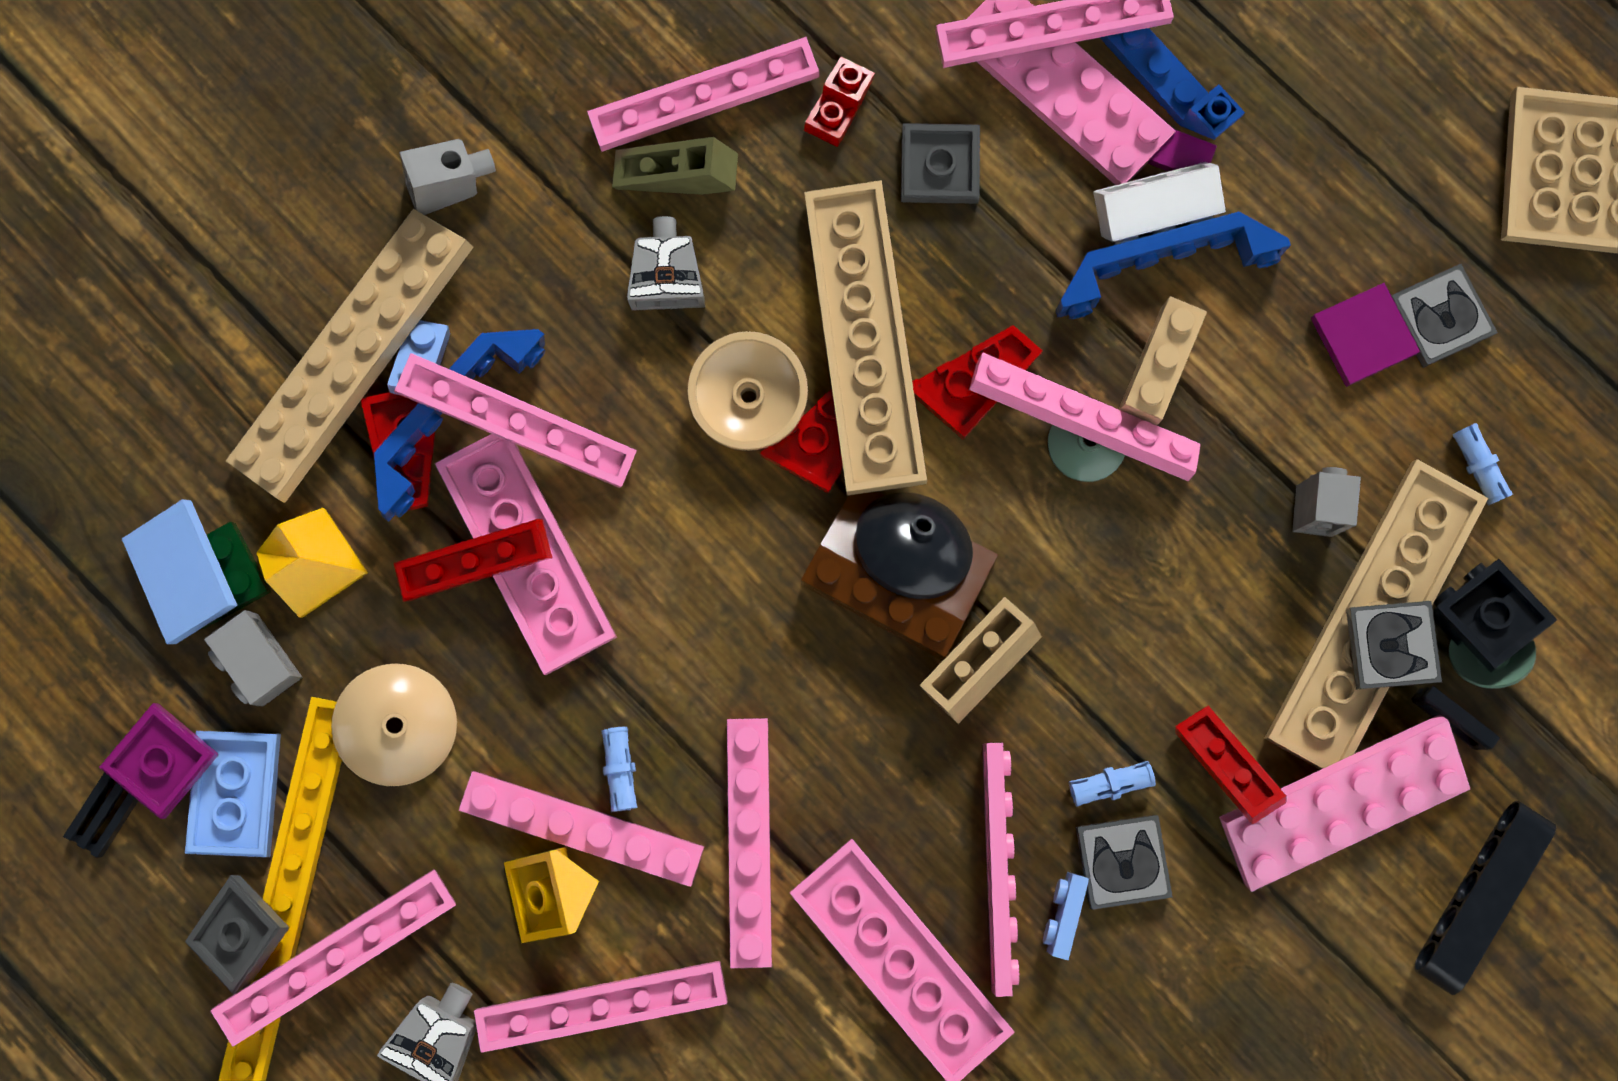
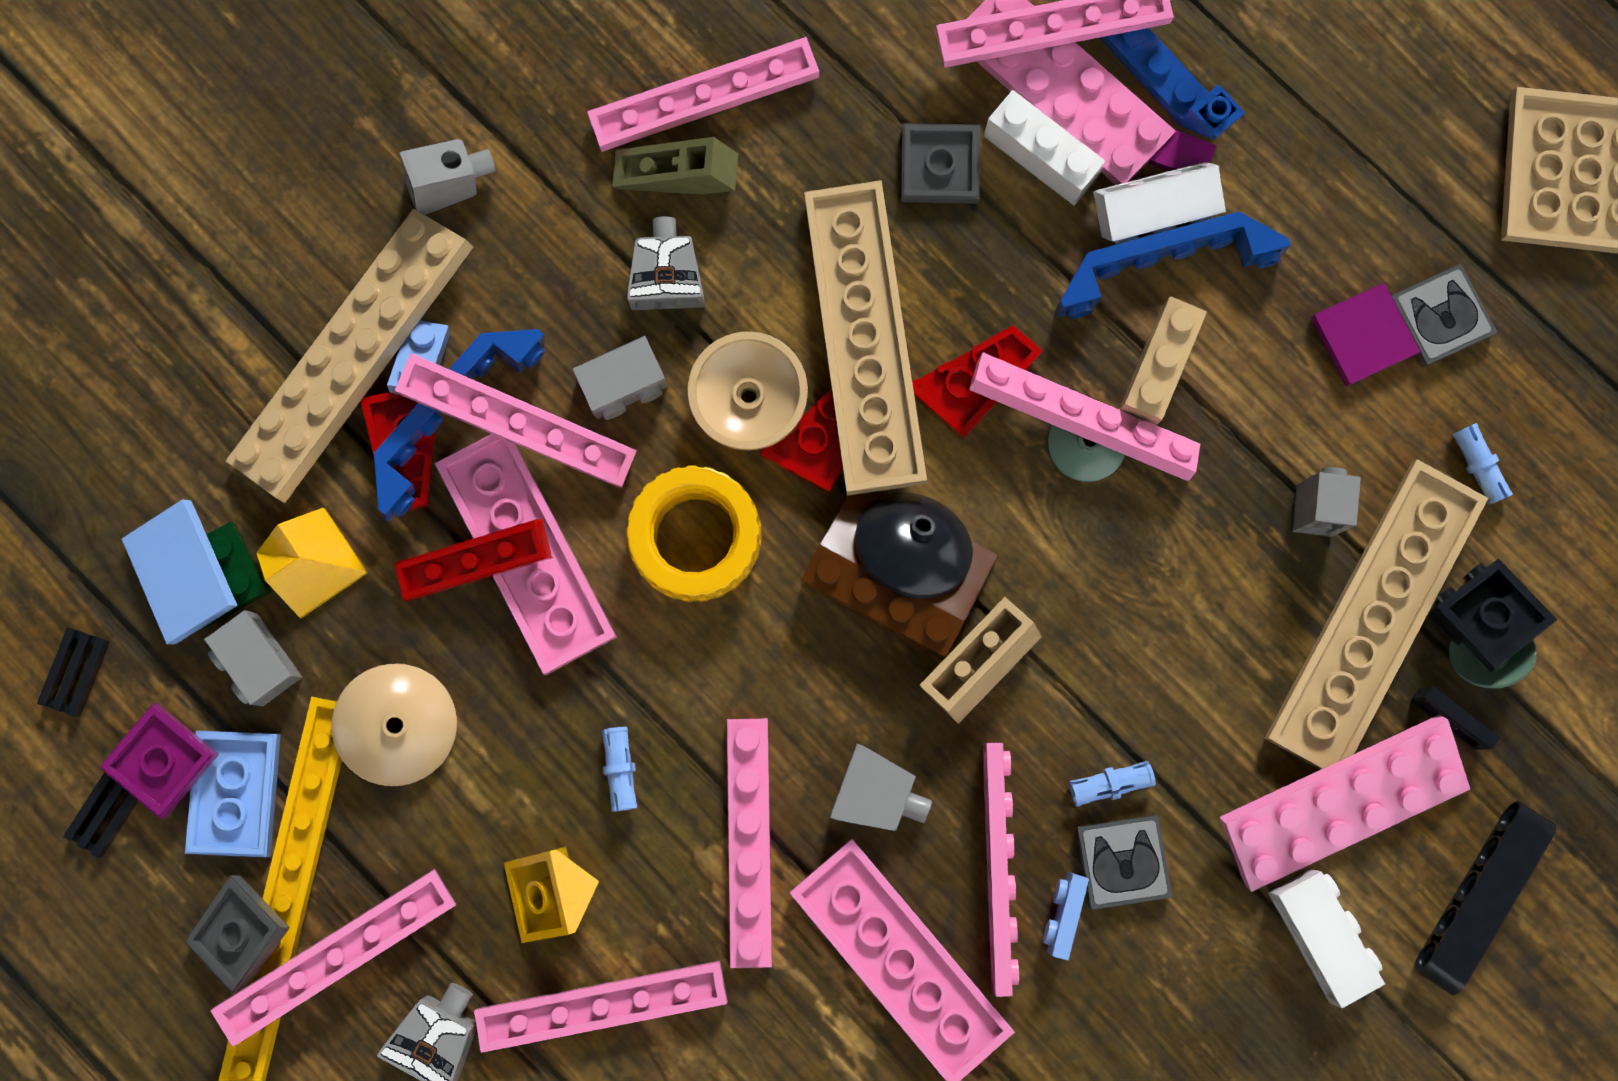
bright pink plate [459,771,705,887] -> none
red slope [804,57,875,147] -> none
red plate [1175,705,1287,825] -> none
tile [1346,601,1442,690] -> none
none -> black tile [37,627,110,717]
none -> light grey brick [573,336,668,420]
none -> yellow tyre [626,465,762,602]
none -> light grey torso [830,743,932,831]
none -> white brick [984,90,1105,206]
none -> white brick [1267,869,1385,1008]

